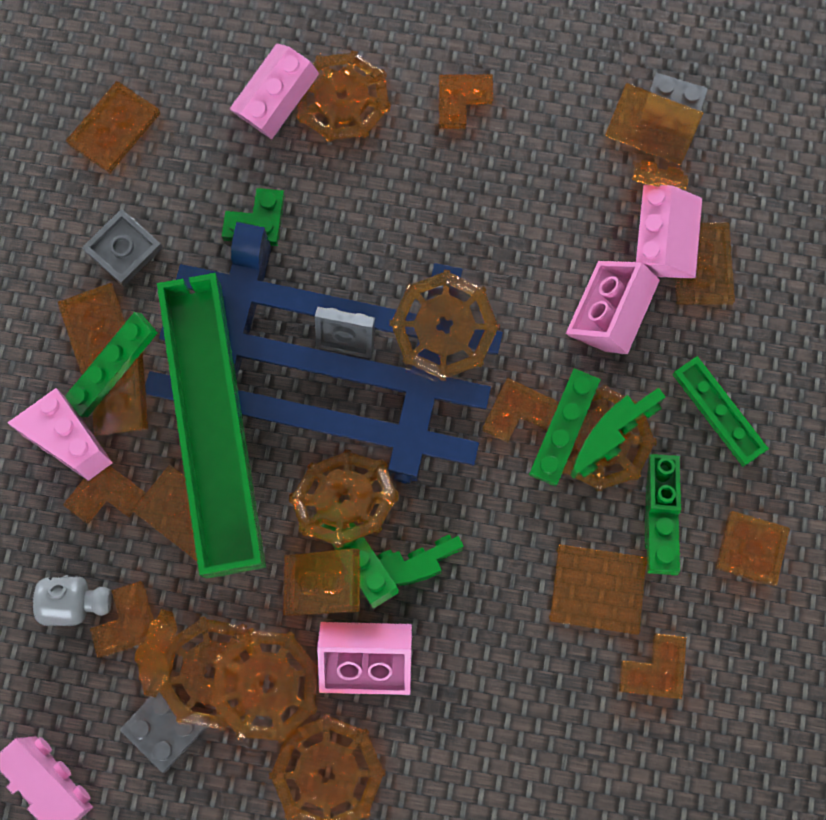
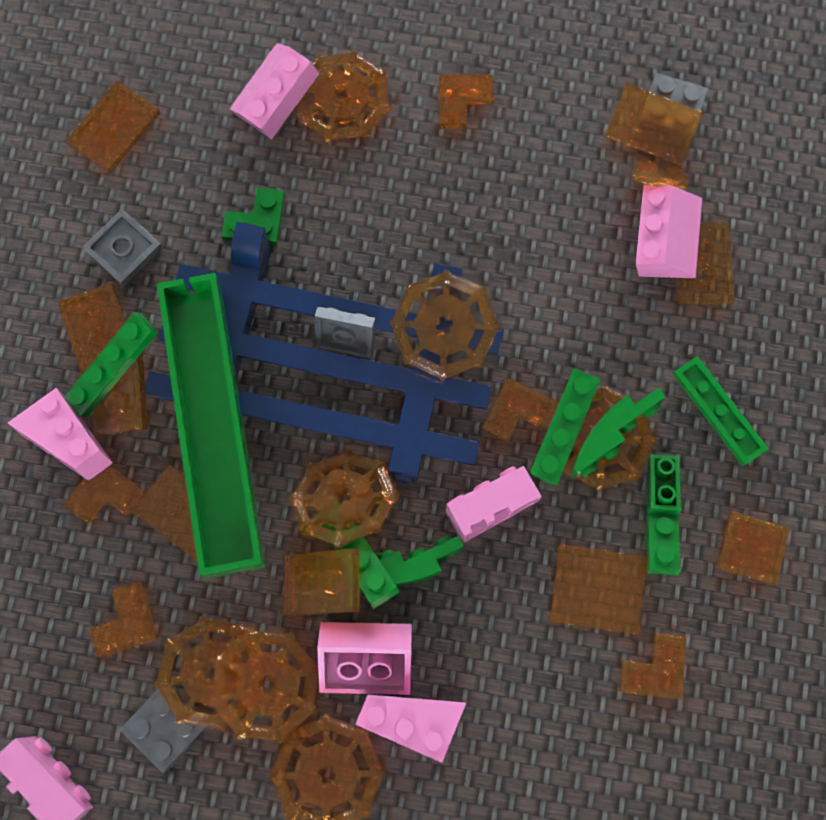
light grey piece [33,575,112,626] -> none
clear orange plate [135,609,178,698] -> none
bright pink slope [566,261,660,354] -> none
none -> bright pink wedge [355,695,466,763]
none -> bright pink wedge [445,466,542,543]

